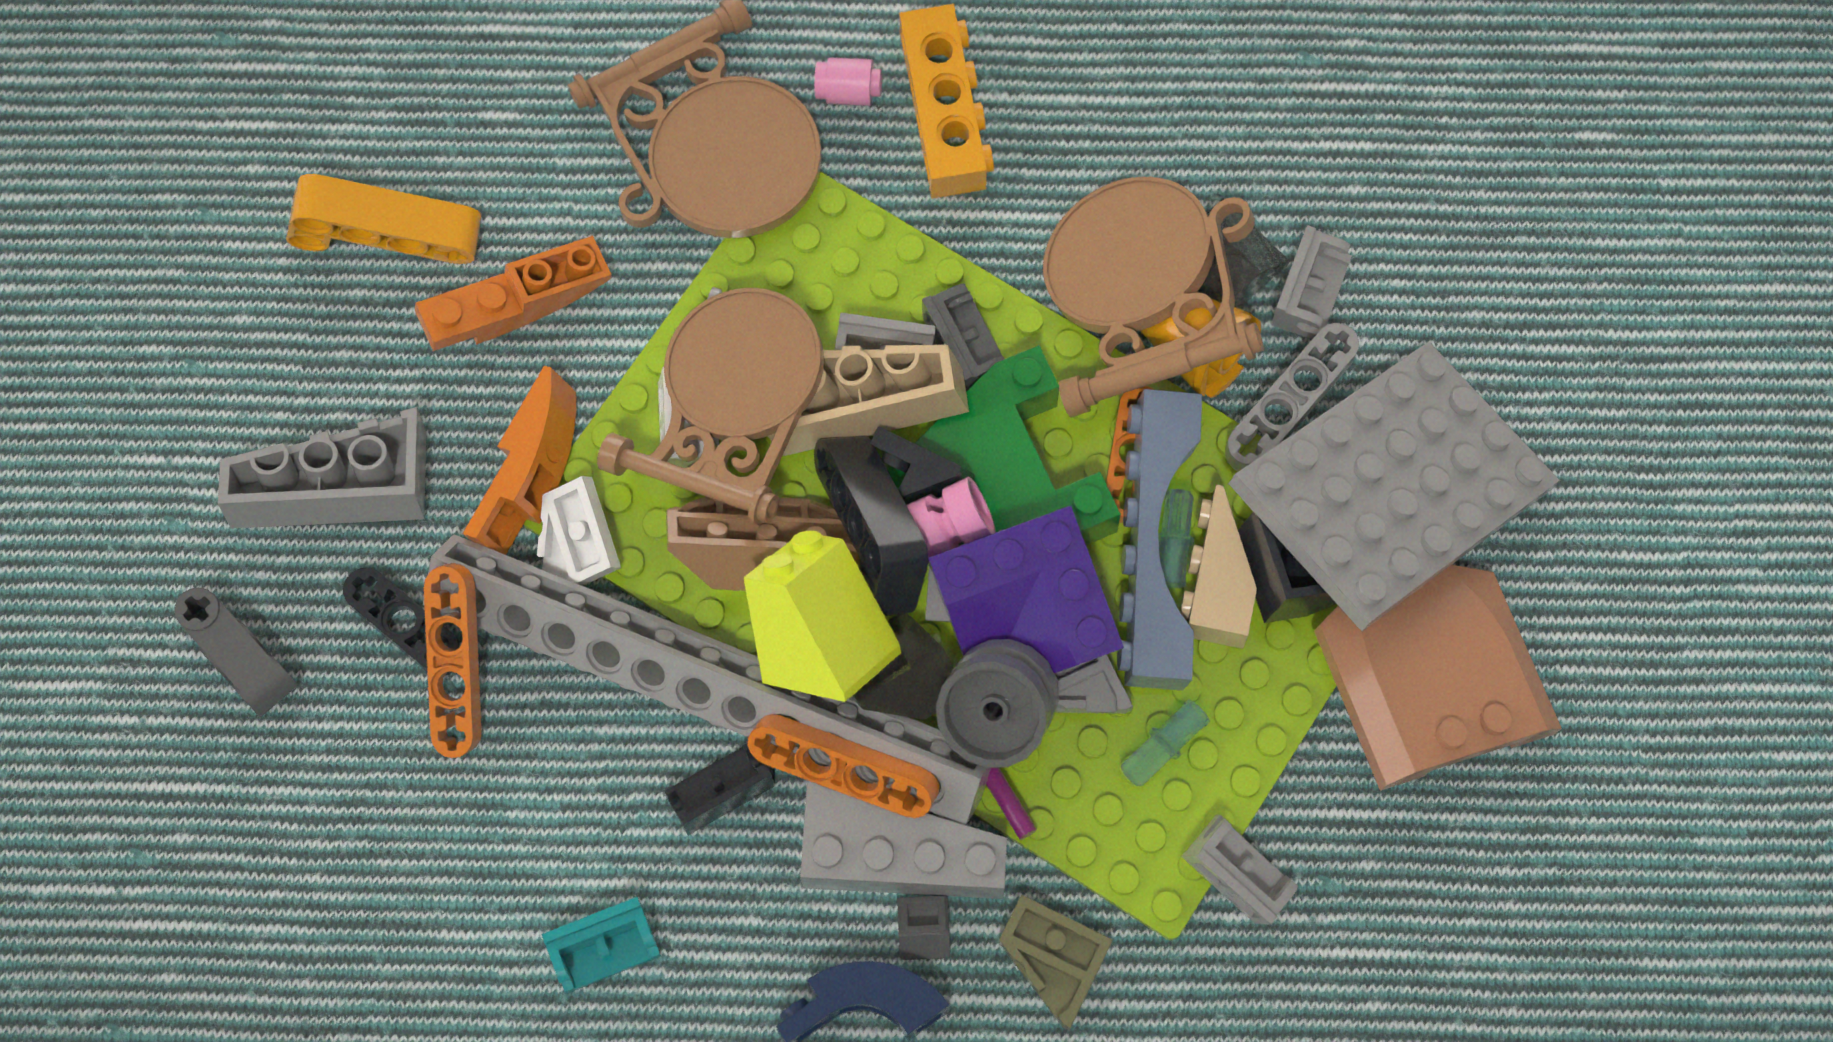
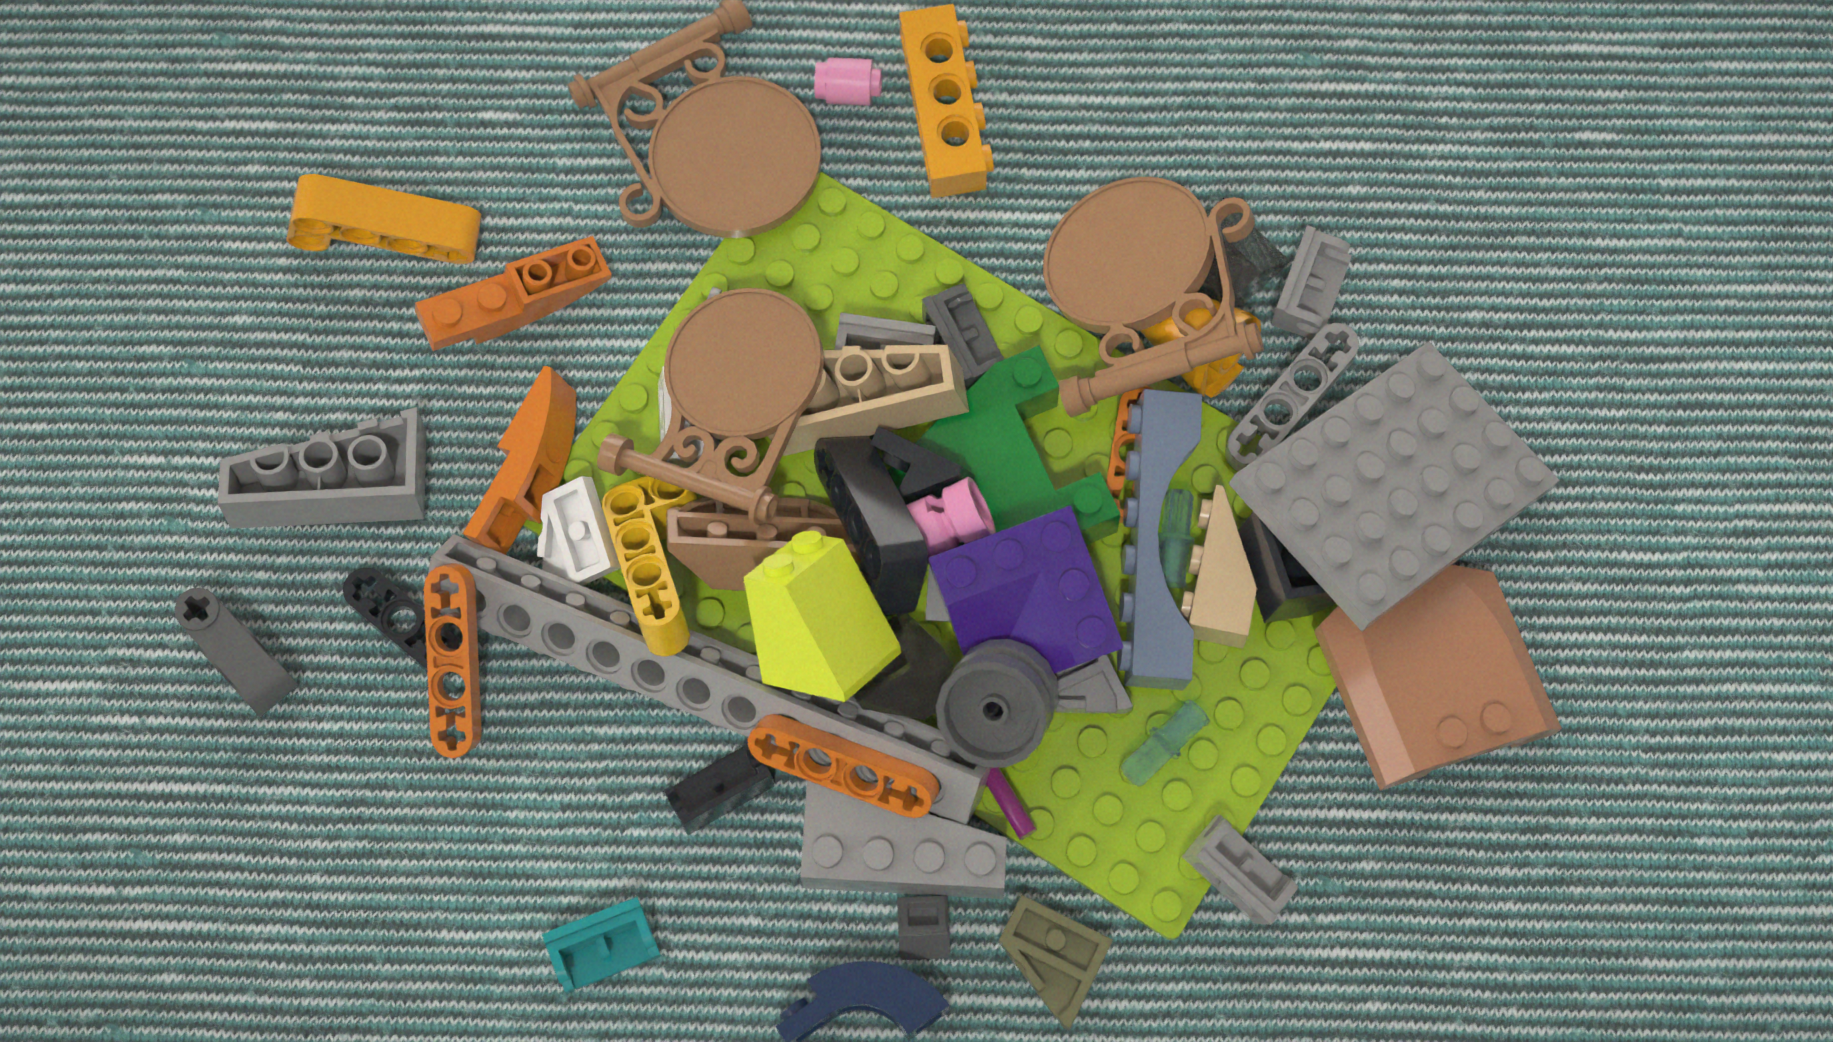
none -> yellow beam [602,476,698,657]

